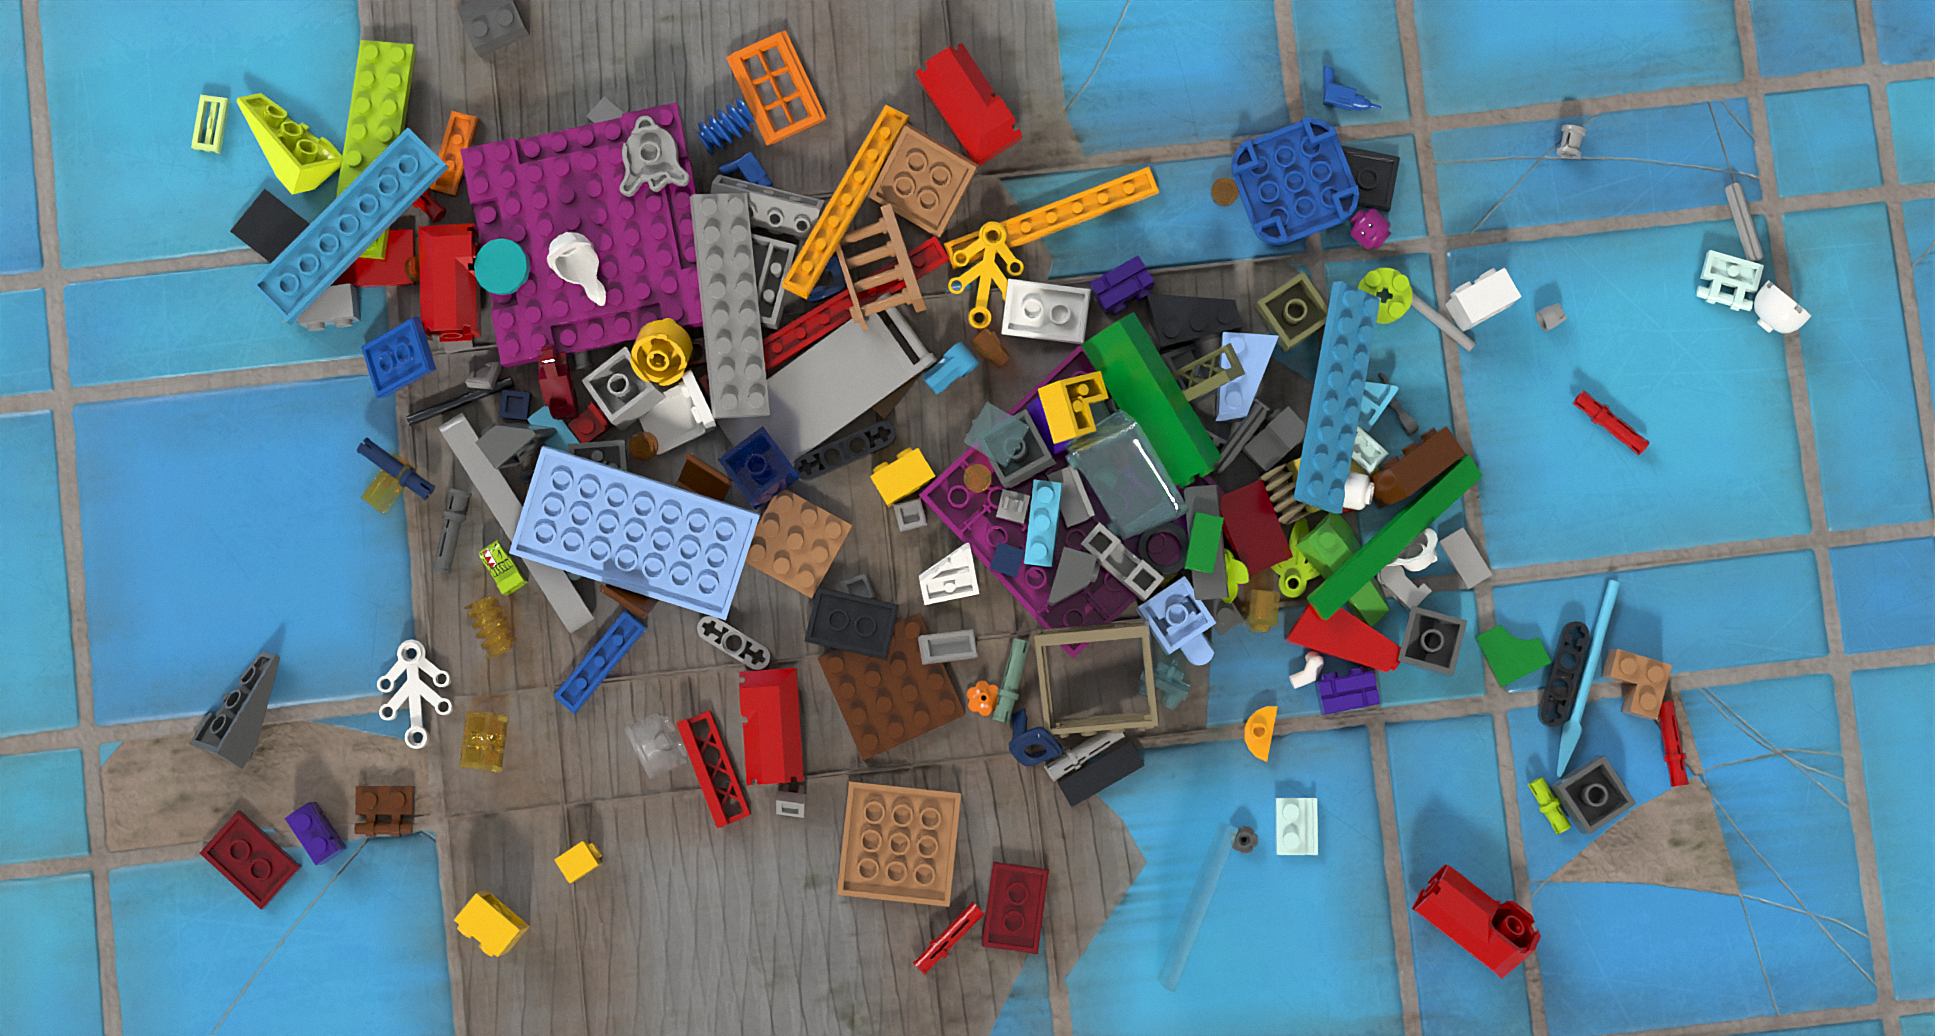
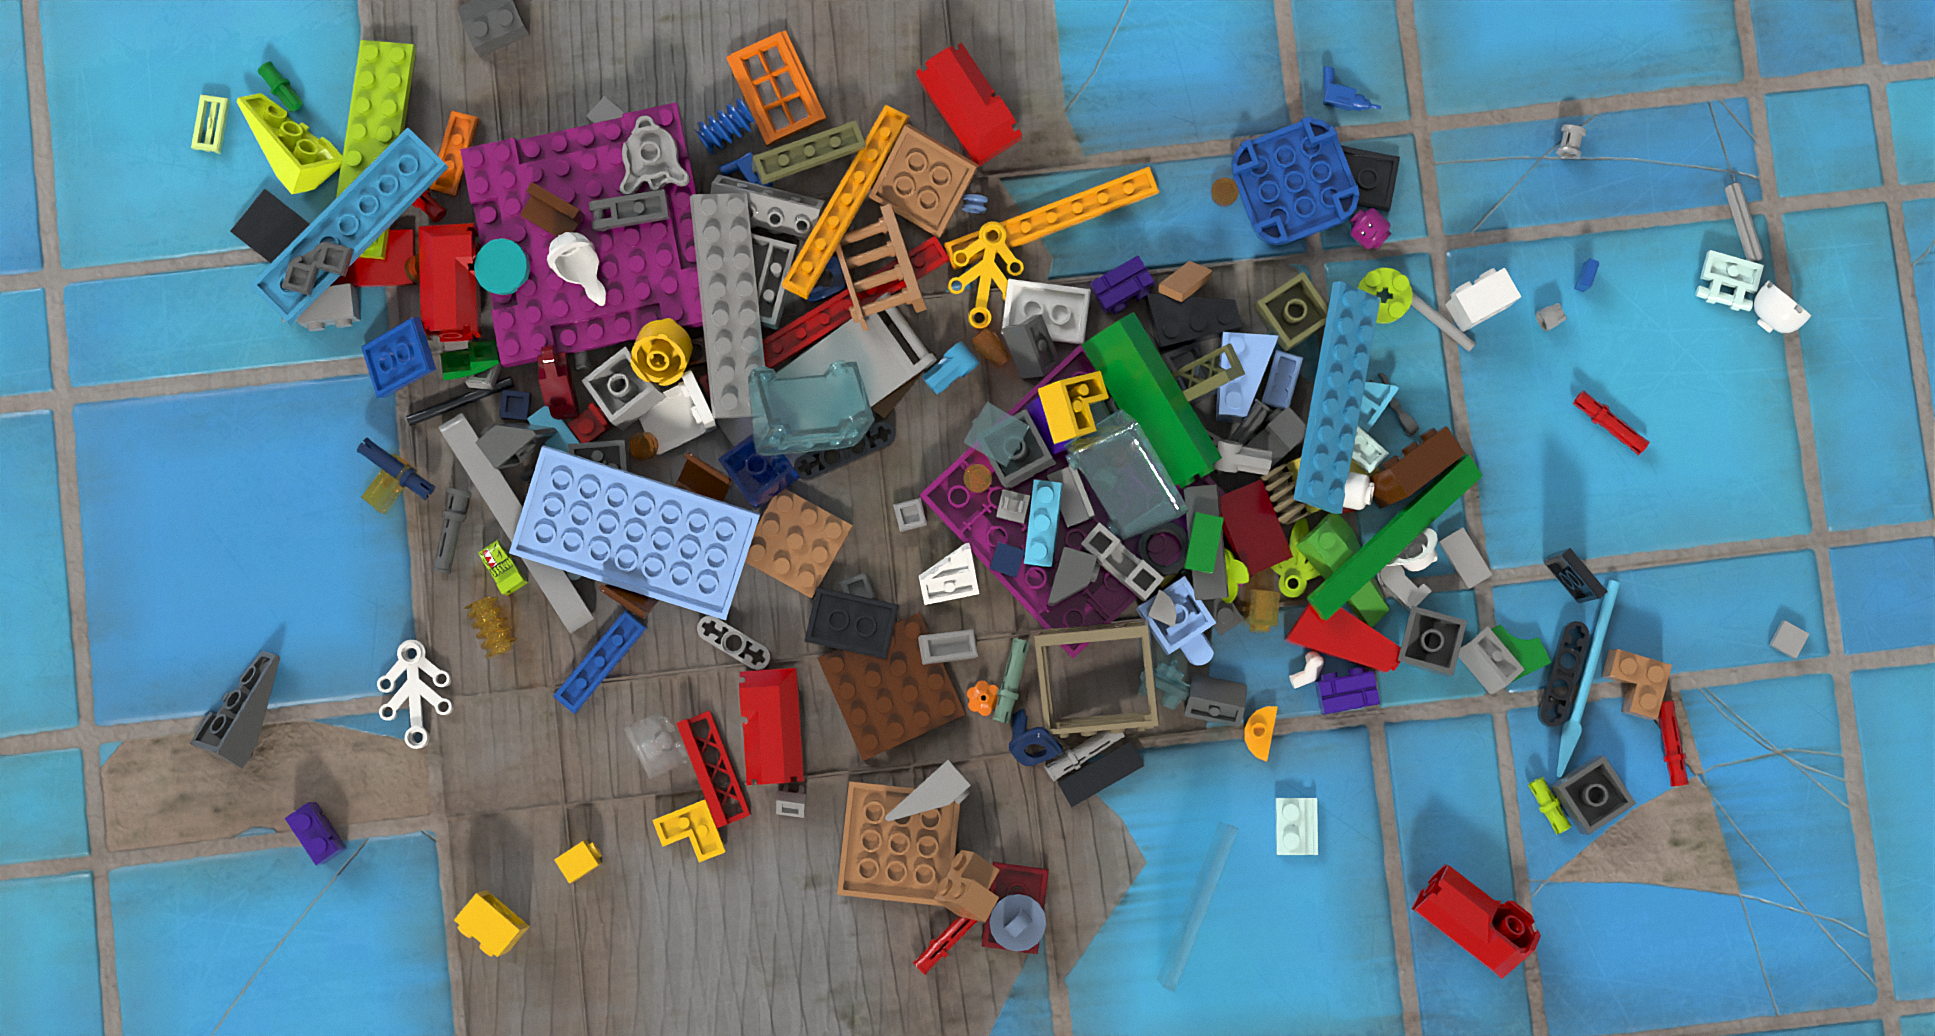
dark red tile [200,810,302,910] -> none
reddish brown plate [354,786,414,837] -> none
clear yellow brick [459,711,508,772] -> none
yellow brick [870,447,936,508] -> none
dark grey plate [1230,826,1258,854] -> none
none -> green axle [257,61,303,112]
none -> dark grey tile [282,241,354,296]
none -> green slope [440,340,499,381]
none -> reddish brown panel [521,182,585,237]
none -> dark grey plate [589,189,670,232]
none -> yellow plate [652,799,726,862]
none -> clear light blue windscreen [748,360,874,455]
none -> olive fence [751,120,866,185]
none -> light grey slope [884,760,971,822]
none -> medium nougat brick [934,850,999,922]
none -> medium blue bush [962,194,988,214]
none -> sand blue tile [989,894,1046,952]
none -> dark grey panel [1002,314,1061,378]
none -> light grey tile [1147,590,1176,627]
none -> medium nougat tile [1159,261,1213,302]
none -> dark grey panel [1184,674,1247,727]
none -> light grey piece [1213,439,1272,475]
none -> light blue plate [1261,350,1303,410]
none -> light grey panel [1458,626,1525,694]
none -> black tile [1543,548,1608,603]
none -> blue tile [1574,258,1600,292]
none -> light grey tile [1769,620,1809,659]

